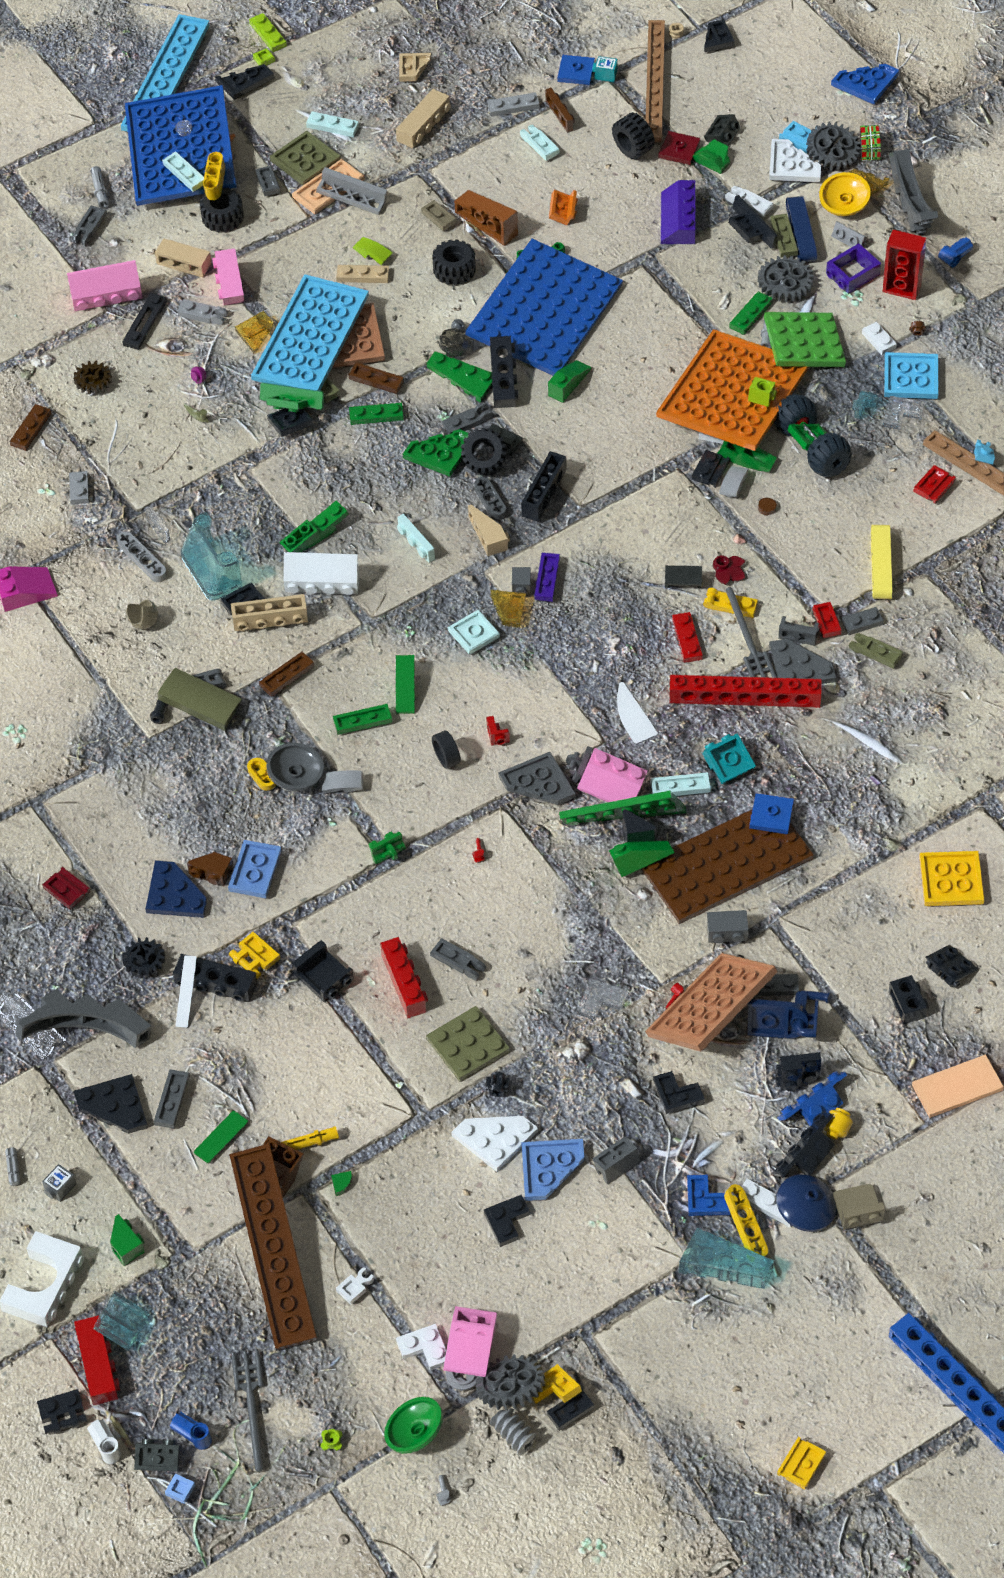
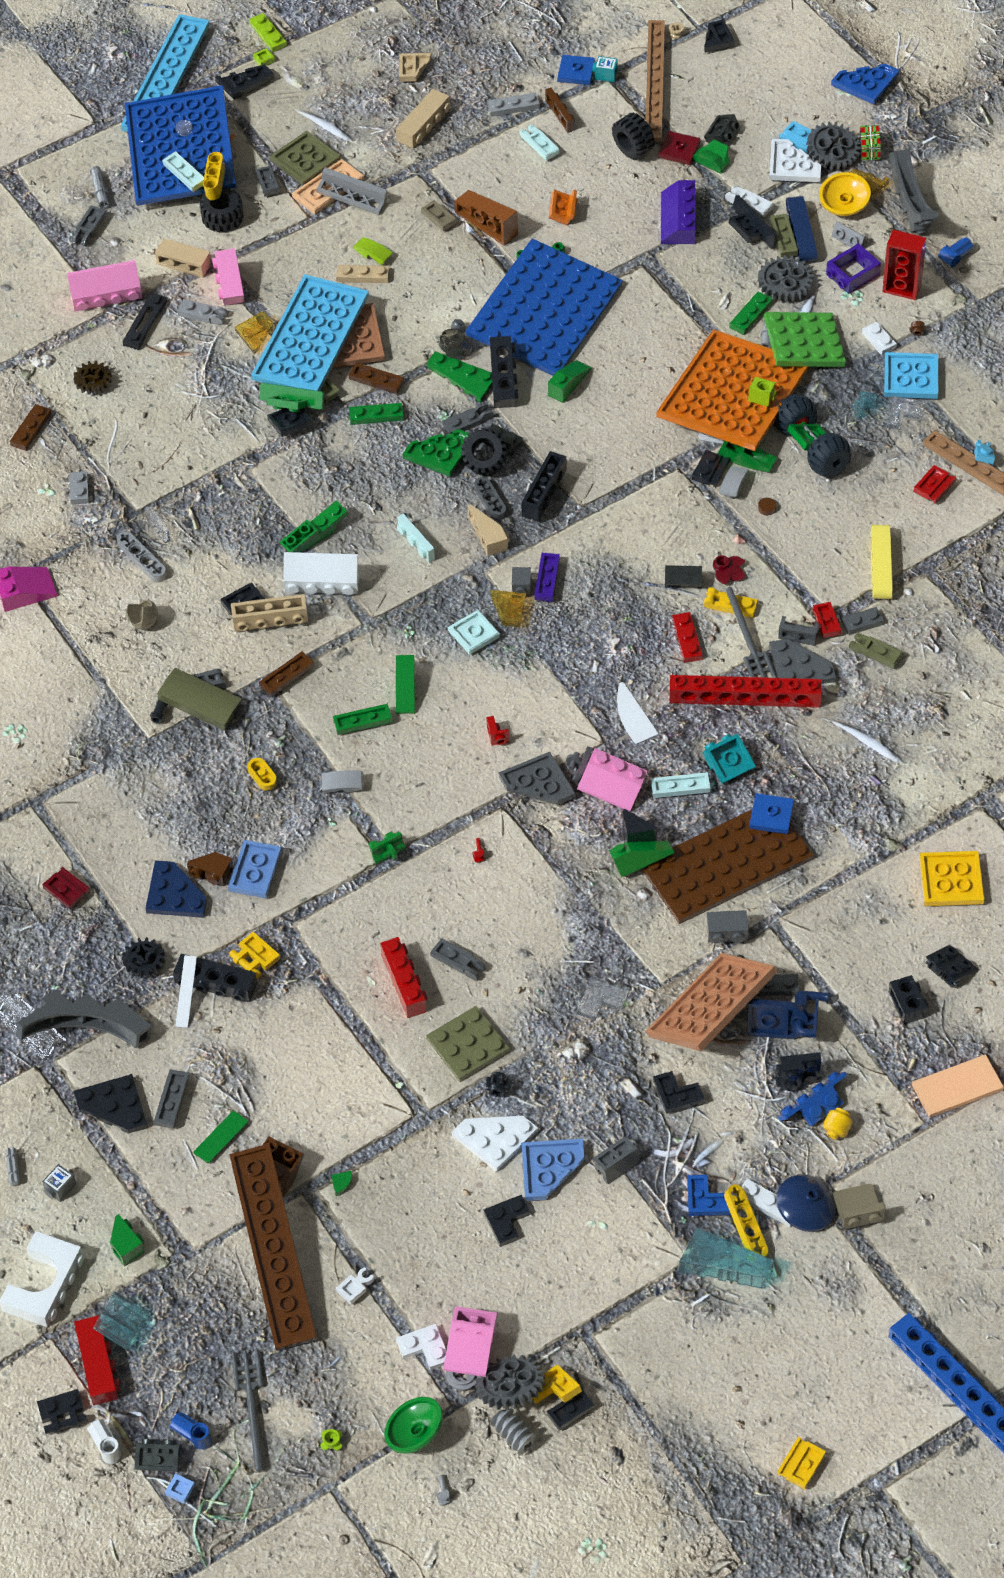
clear light blue windscreen [181,512,242,600] -> none
olive bar [184,403,209,422] -> none
magenta plate [191,366,207,384] -> none
dark grey dish [266,743,324,791] -> none
yellow pin [282,1126,339,1150] -> none
black panel [291,940,354,1003] -> none
light aqua plate [306,111,359,137] -> none
black tyre [432,239,476,285] -> none
black tyre [432,730,461,769] -> none
green wing [559,790,687,825] -> none
red hand [665,982,684,1009] -> none
black bracket [773,1112,835,1177] -> none

